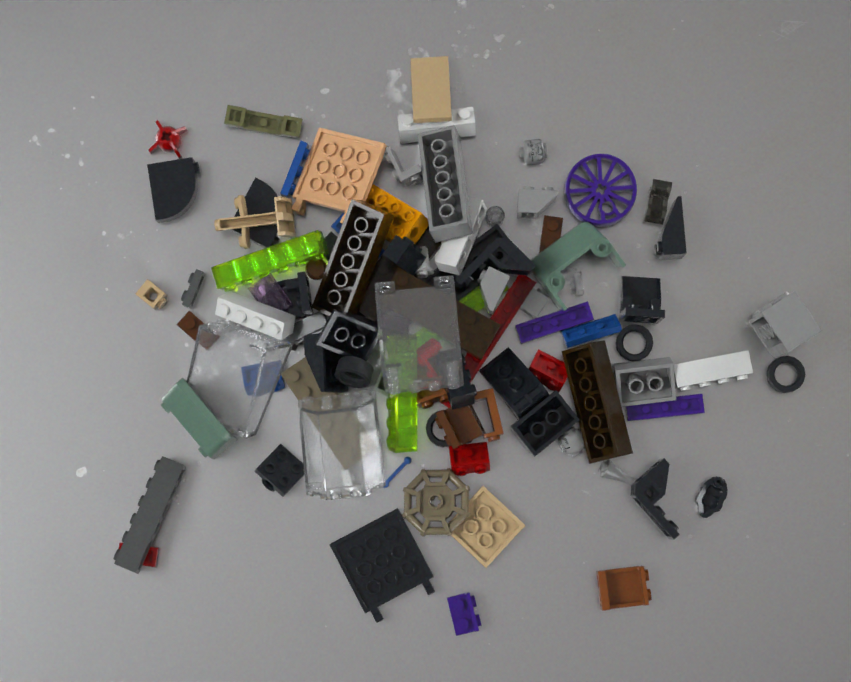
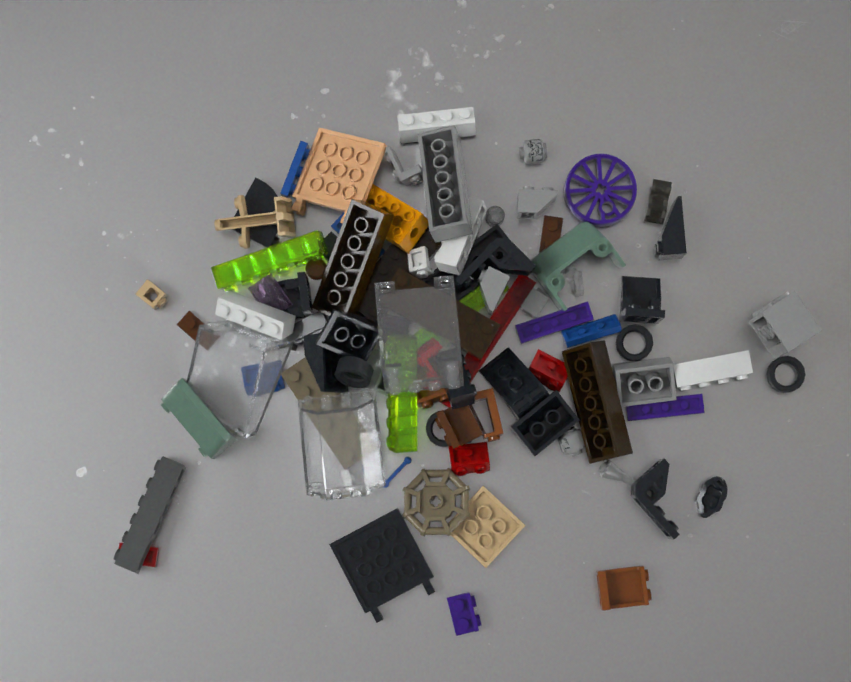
black brick [147,157,200,223] -> none
red piece [148,120,187,159] -> none
dark grey plate [181,269,205,309] -> none
olive slope [224,105,303,138] -> none
black plate [254,444,309,497] -> none
black brick [383,235,426,276] -> none
tan tile [410,56,452,123] -> none

